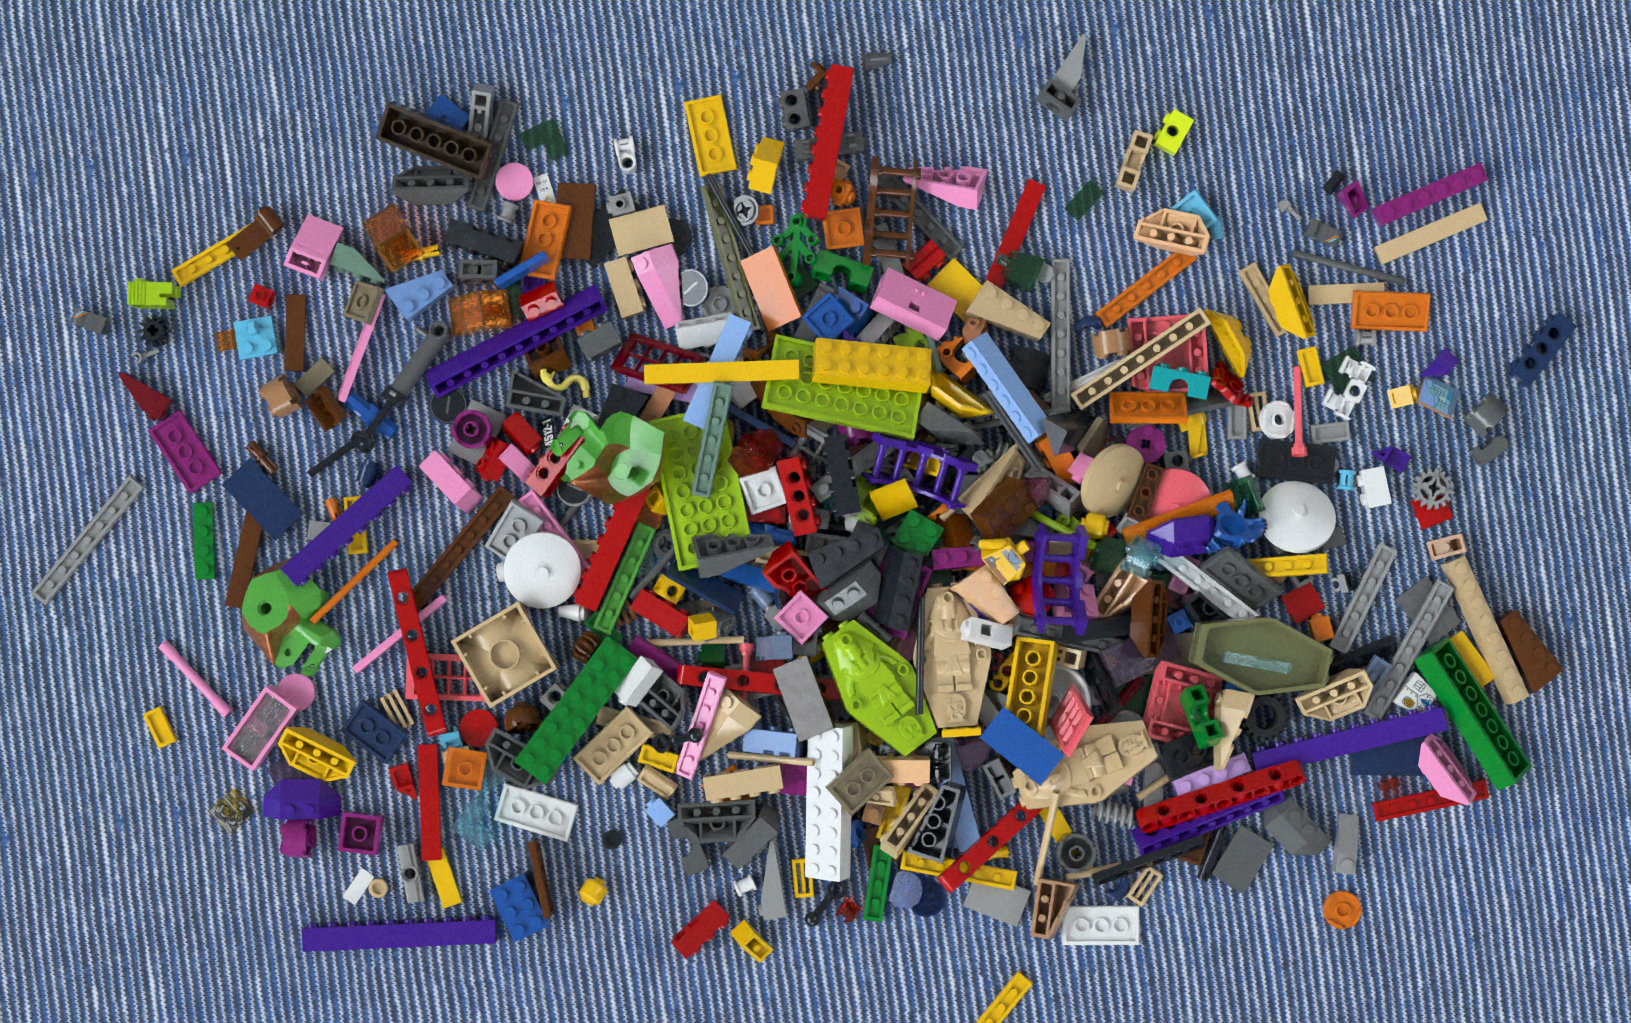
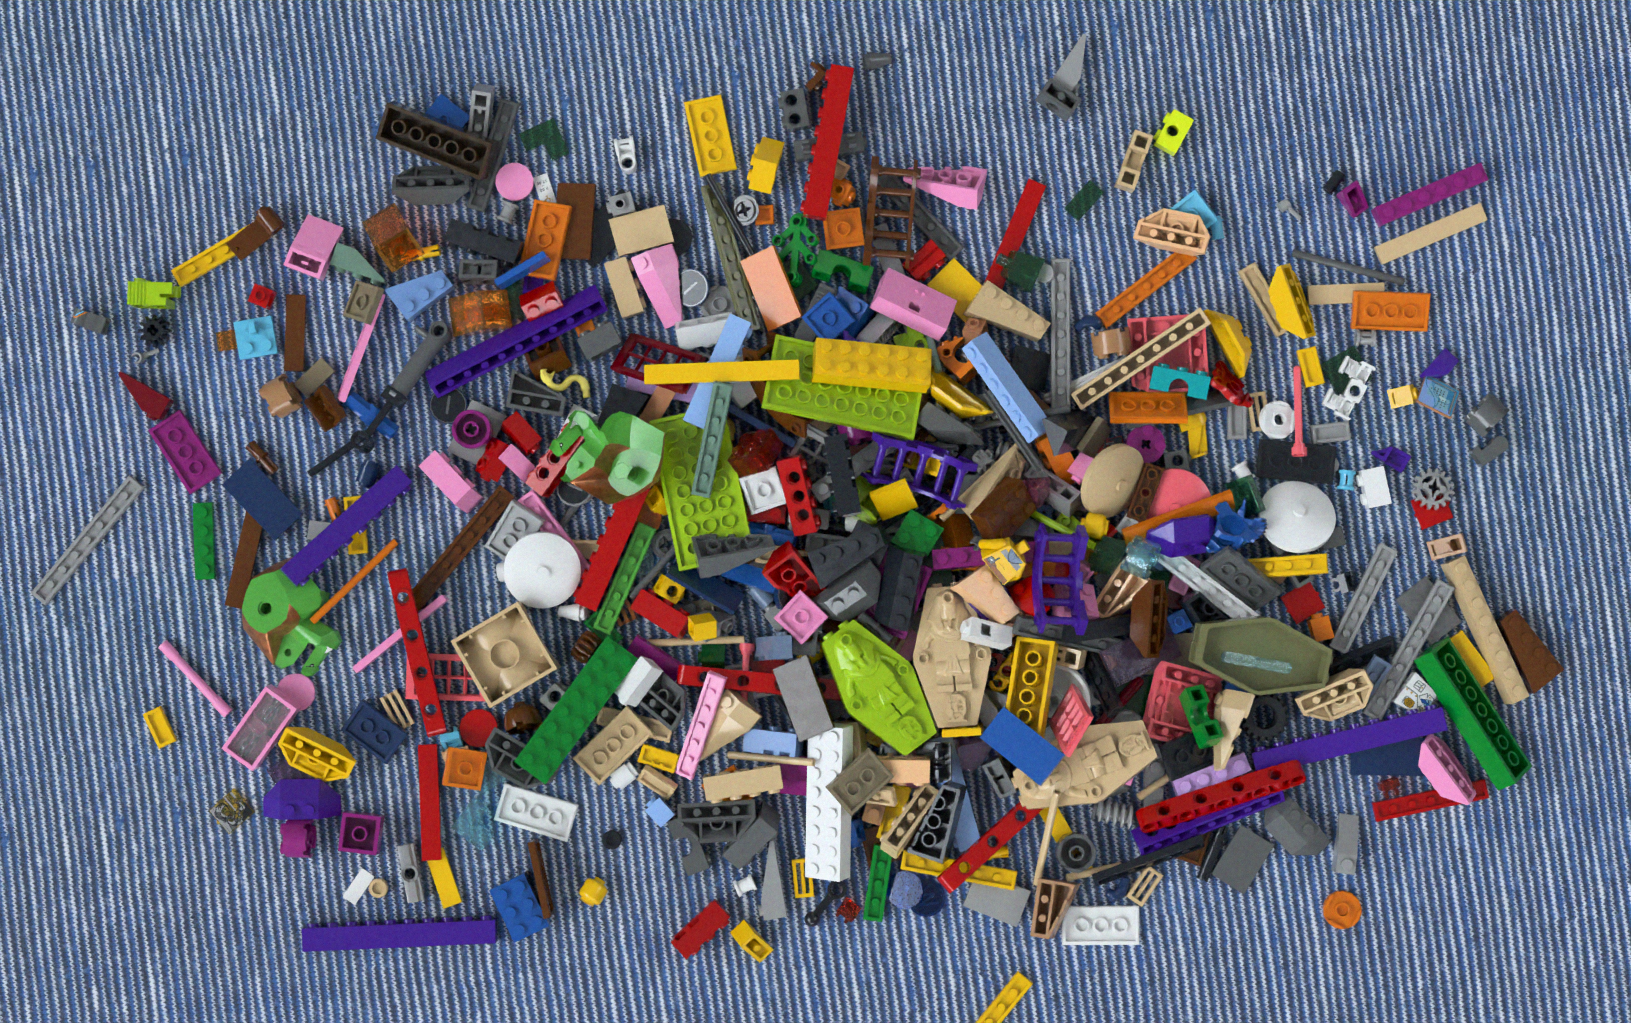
red slope [389,762,418,800] -> none
black sticker [540,416,556,449] -> none
black piece [652,728,703,753] -> none
black piece [915,597,925,715] -> none
dark grey leg [1303,218,1343,248] -> none
dark blue brick [1507,312,1577,387] -> none

